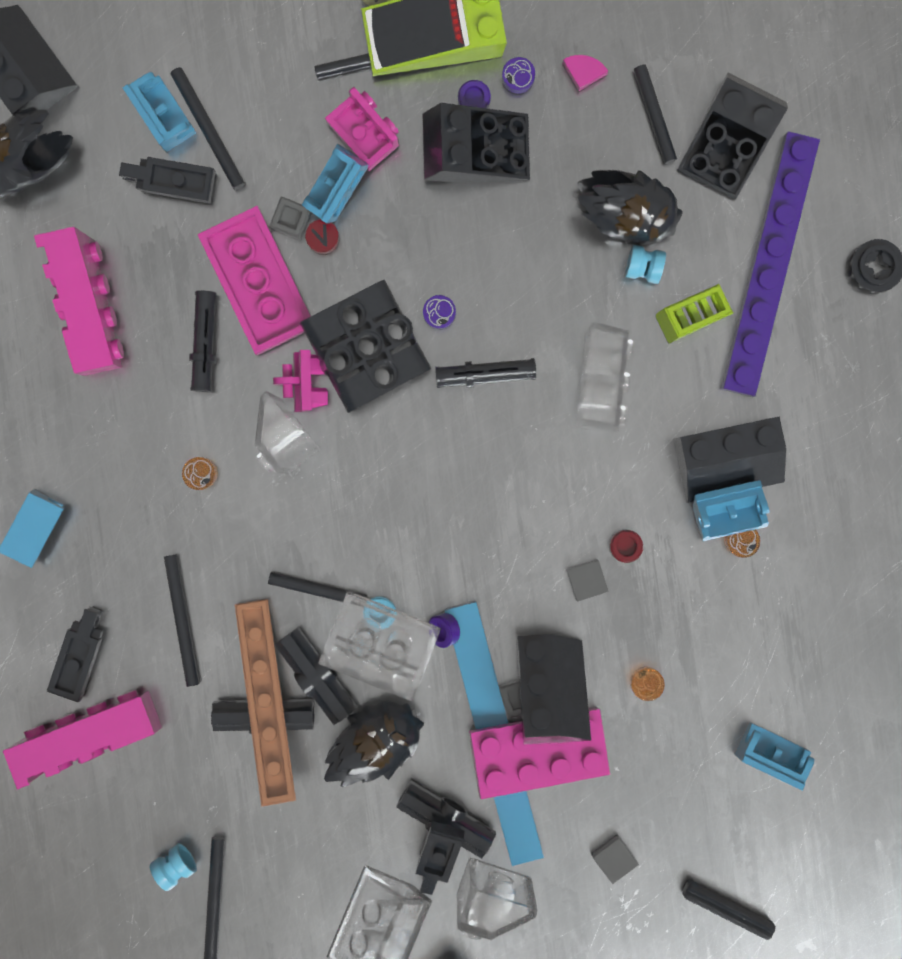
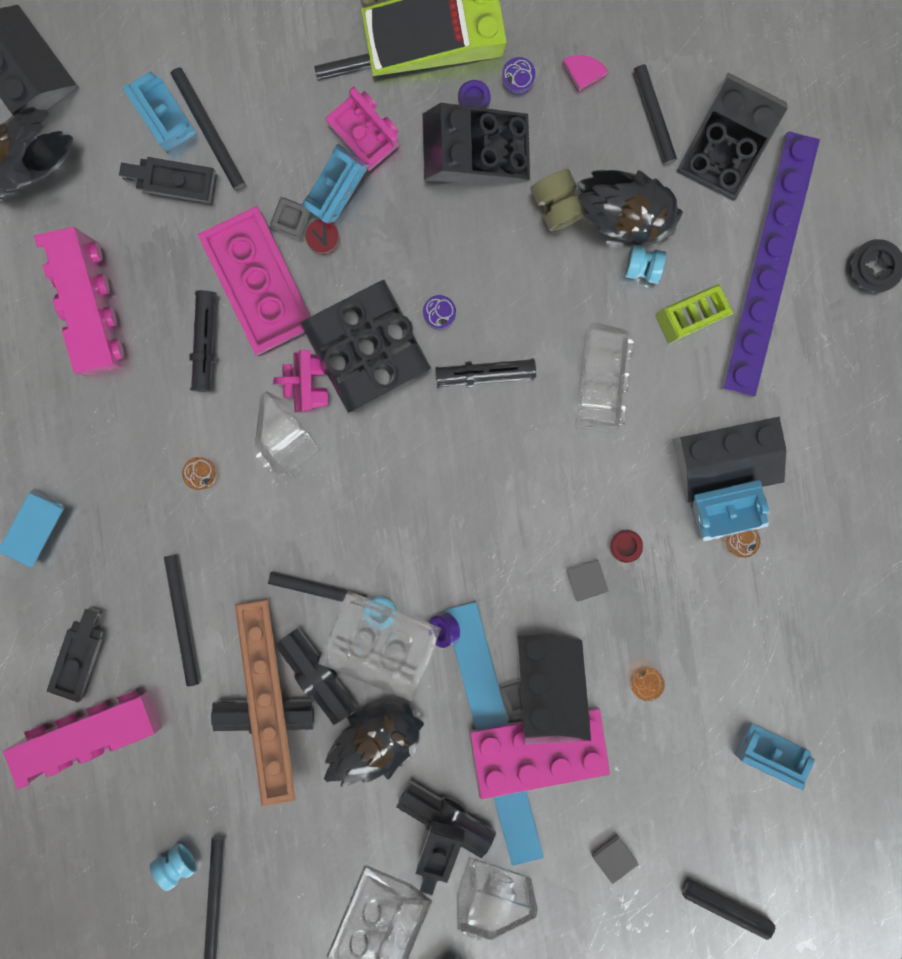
none -> olive wheel [530,169,586,231]

